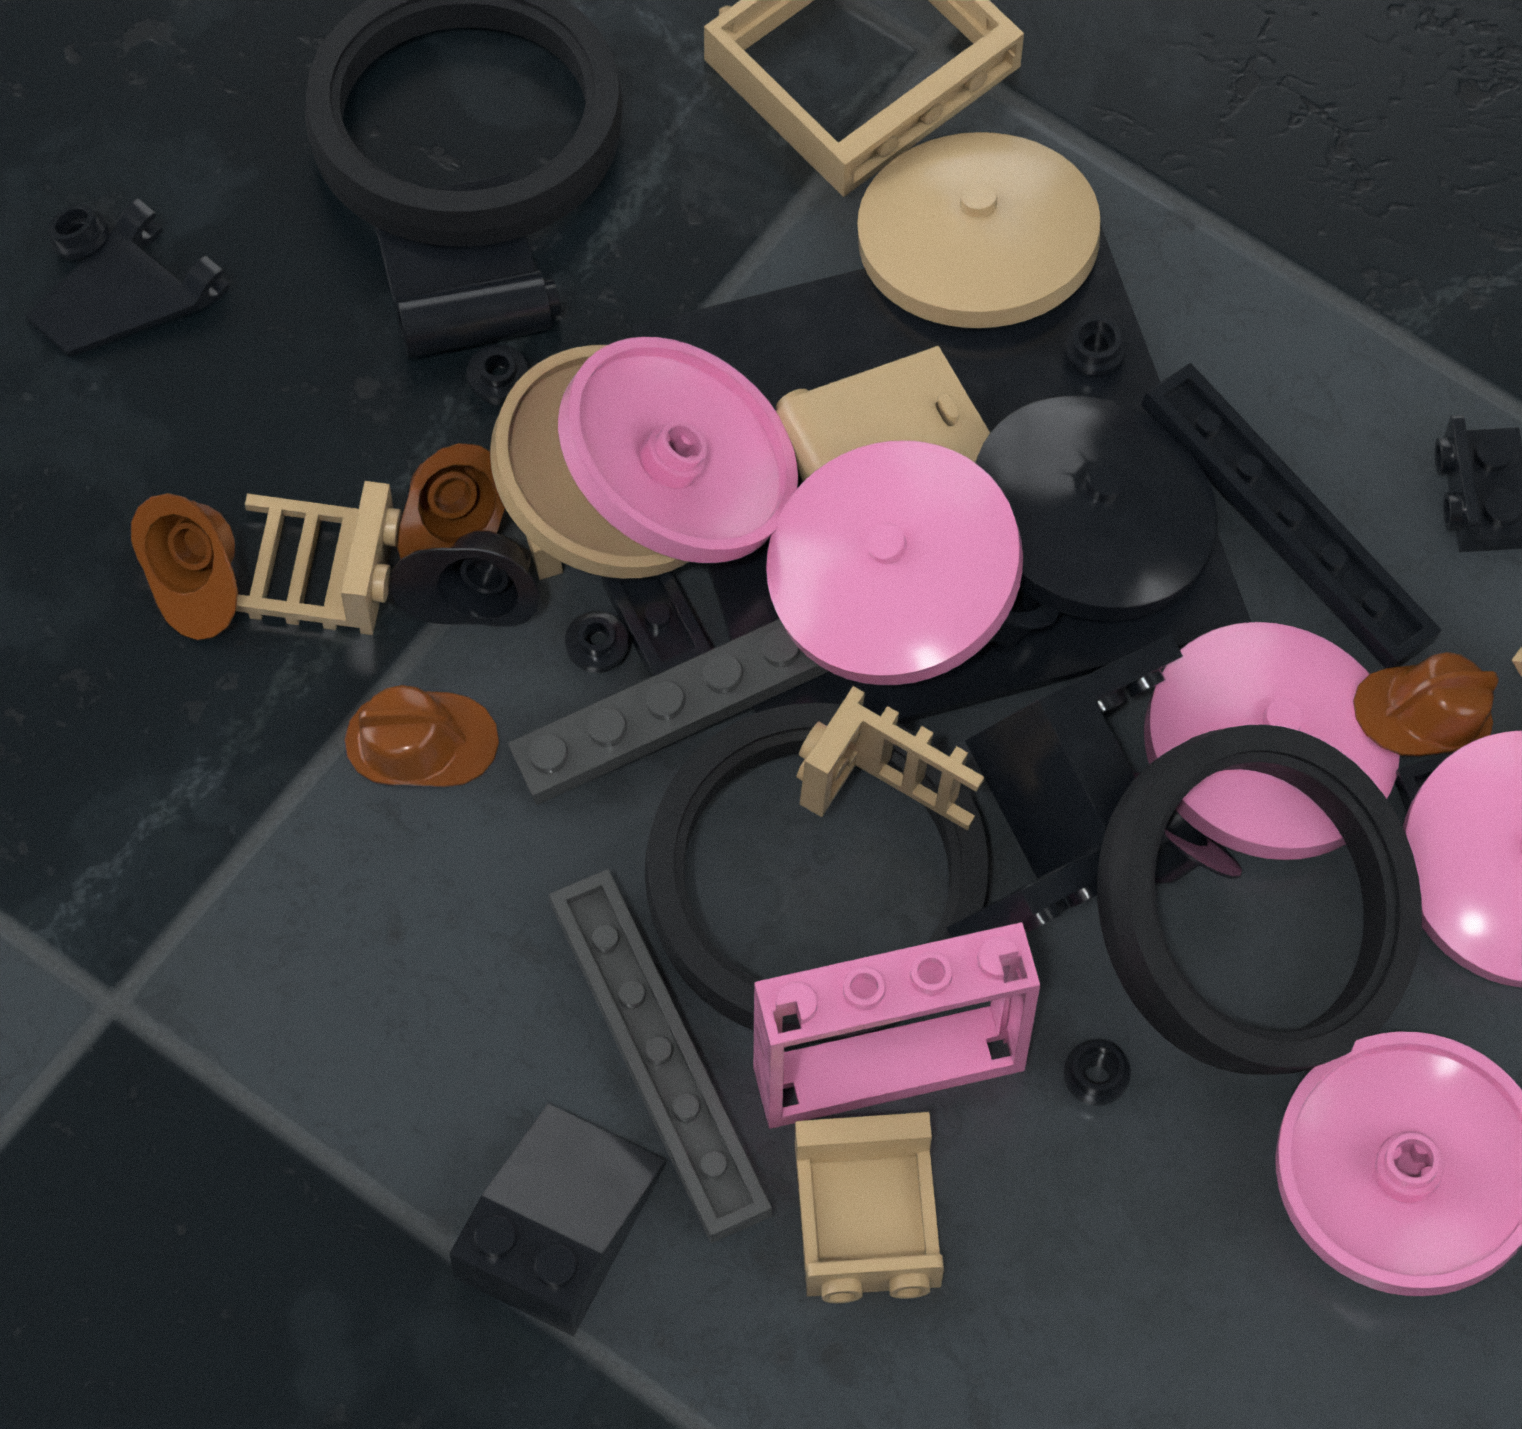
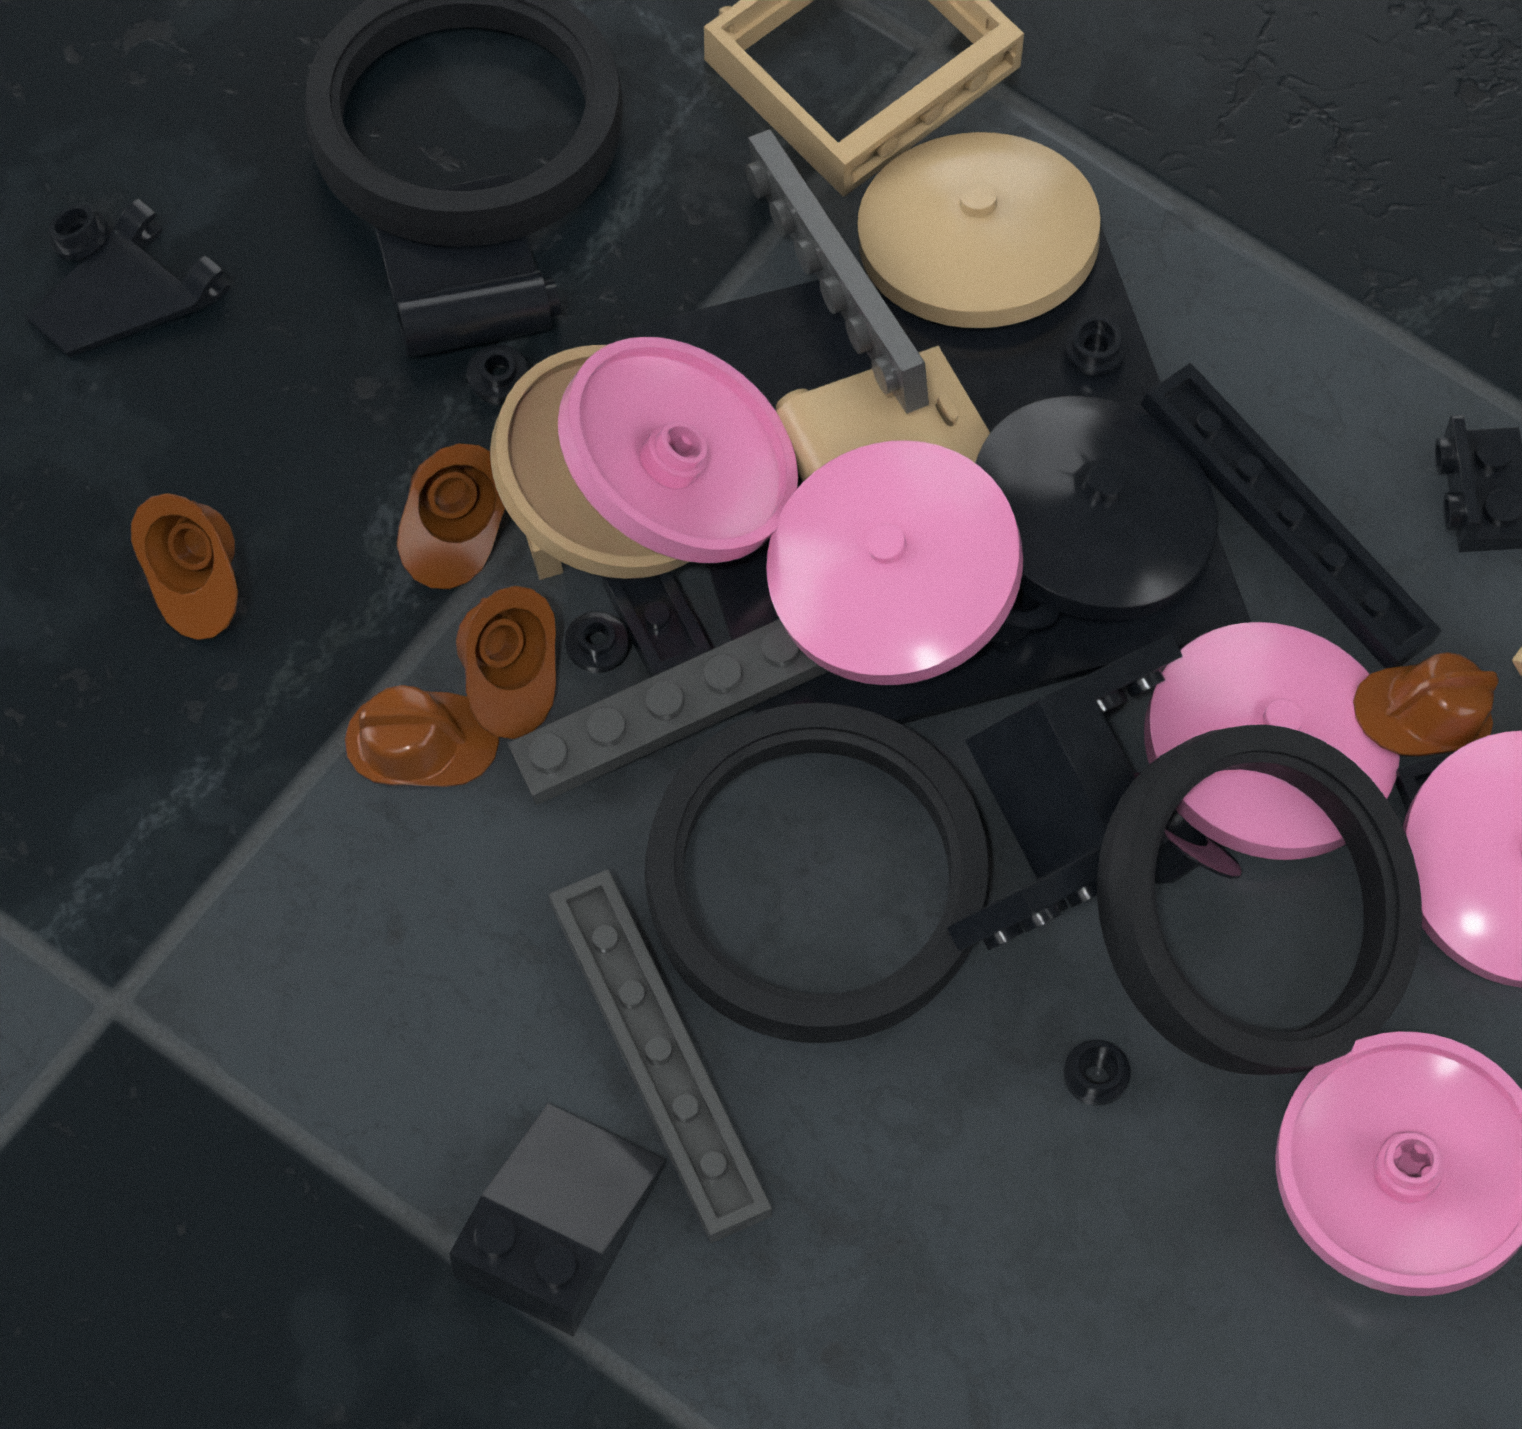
tan plate [236,481,402,635] -> none
black piece [389,531,540,627] -> none
bright pink window [753,922,1040,1129] -> none
tan panel [794,1112,944,1303] -> none
tan plate [796,686,984,830] -> none
none -> dark orange piece [456,585,556,739]
none -> dark grey plate [745,129,929,414]

